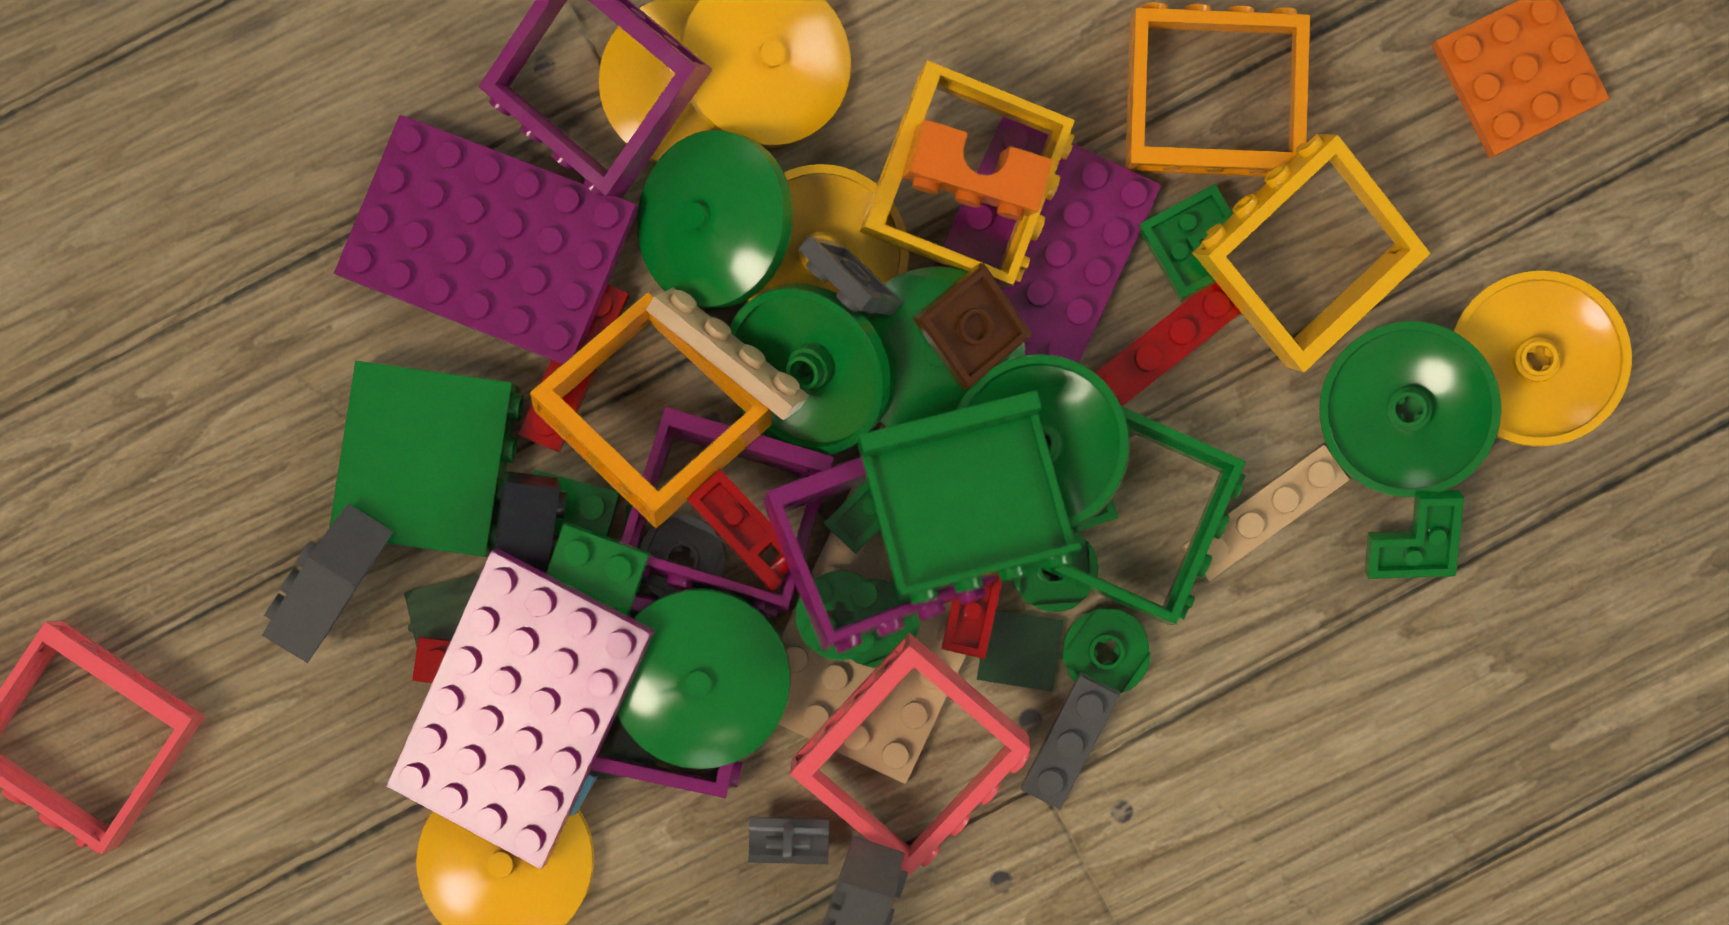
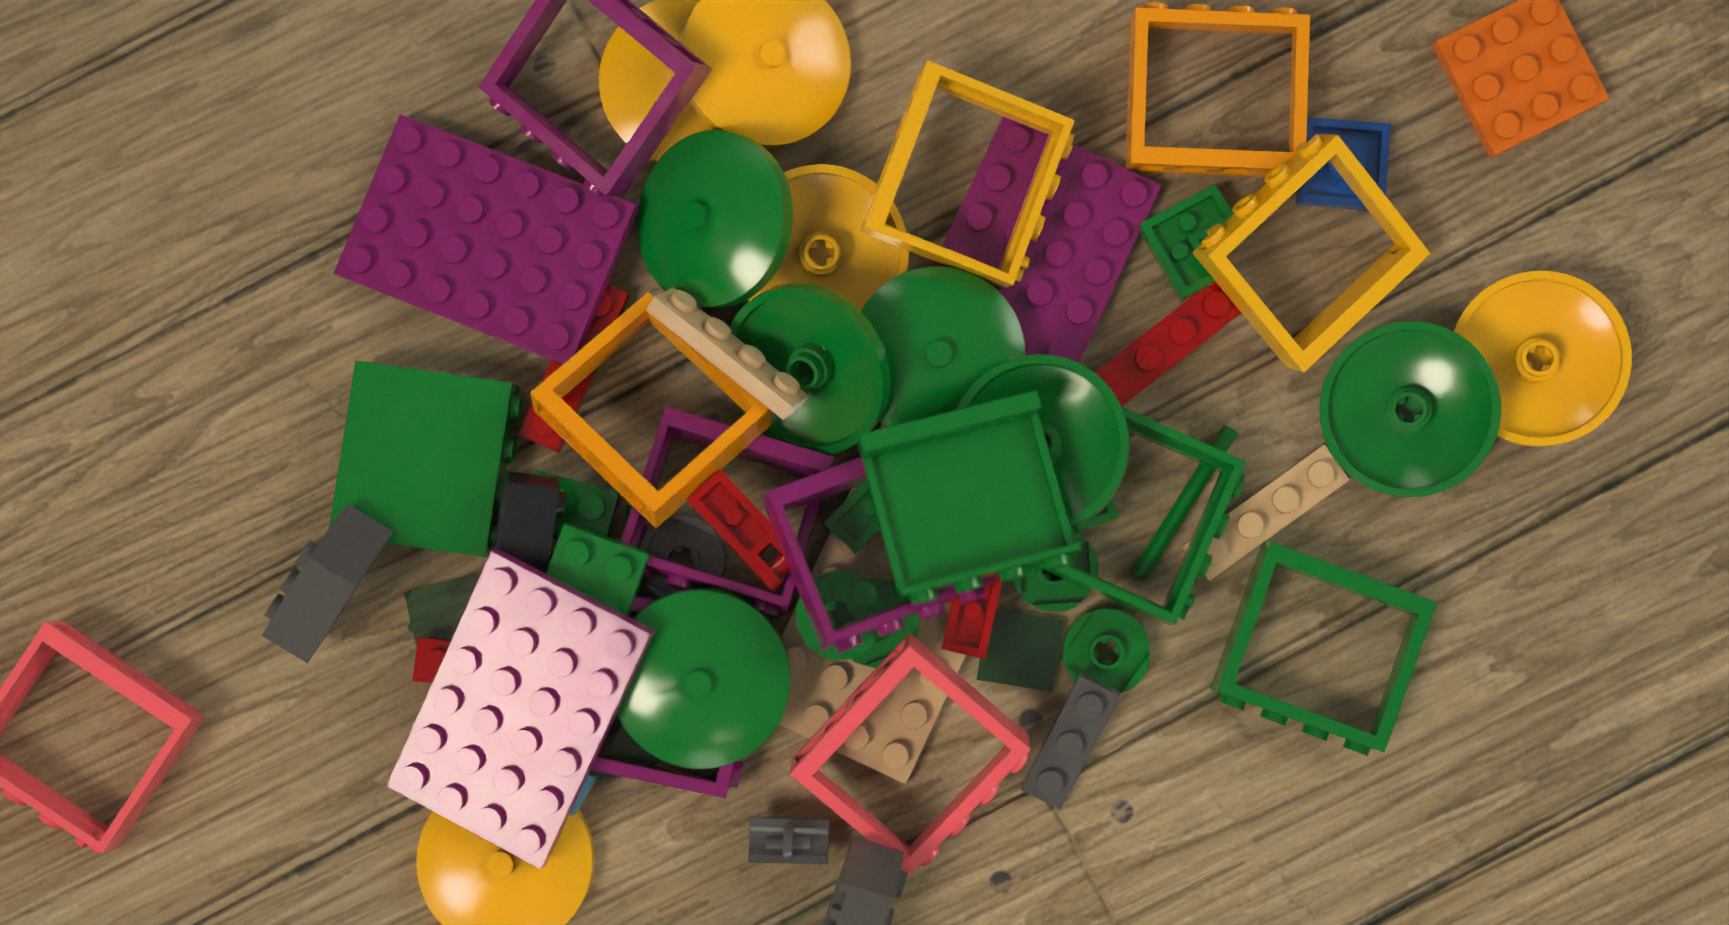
dark grey plate [798,236,903,315] -> none
orange arch [902,119,1053,220] -> none
reddish brown tile [912,264,1033,390] -> none
green plate [1365,490,1464,579] -> none
none -> green bar [1131,425,1238,580]
none -> green window [1210,541,1437,756]
none -> blue tile [1296,117,1391,211]

